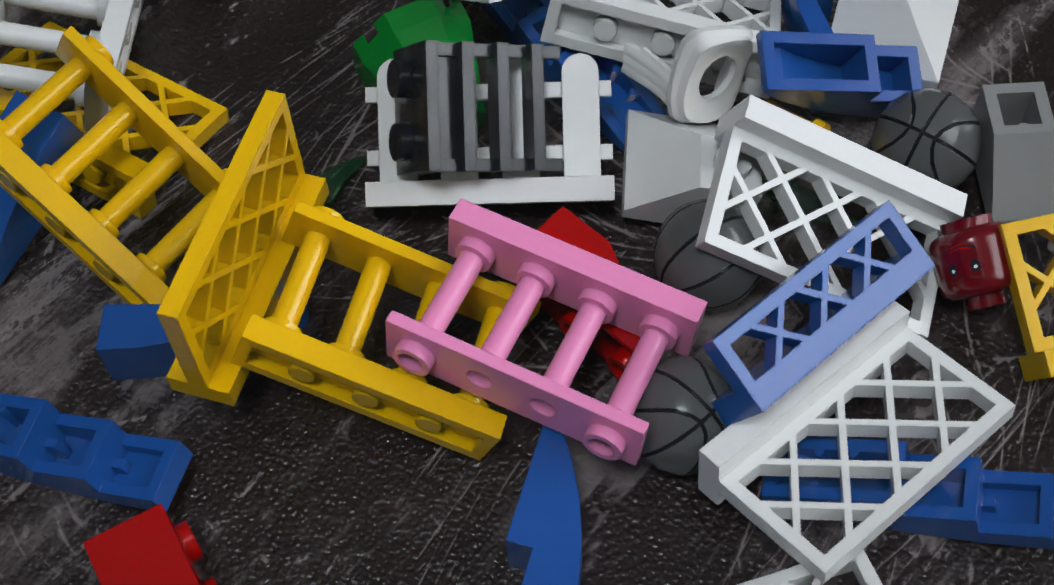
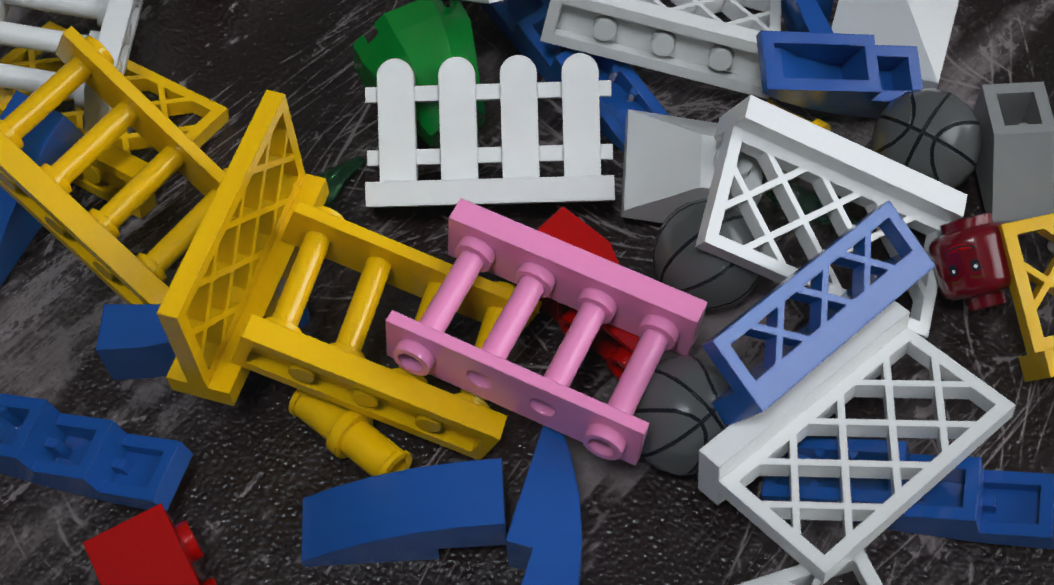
black plate [387,40,563,175] -> none
white piece [621,25,753,124] -> none
none -> yellow pin [288,389,412,477]
none -> blue slope [301,458,507,567]

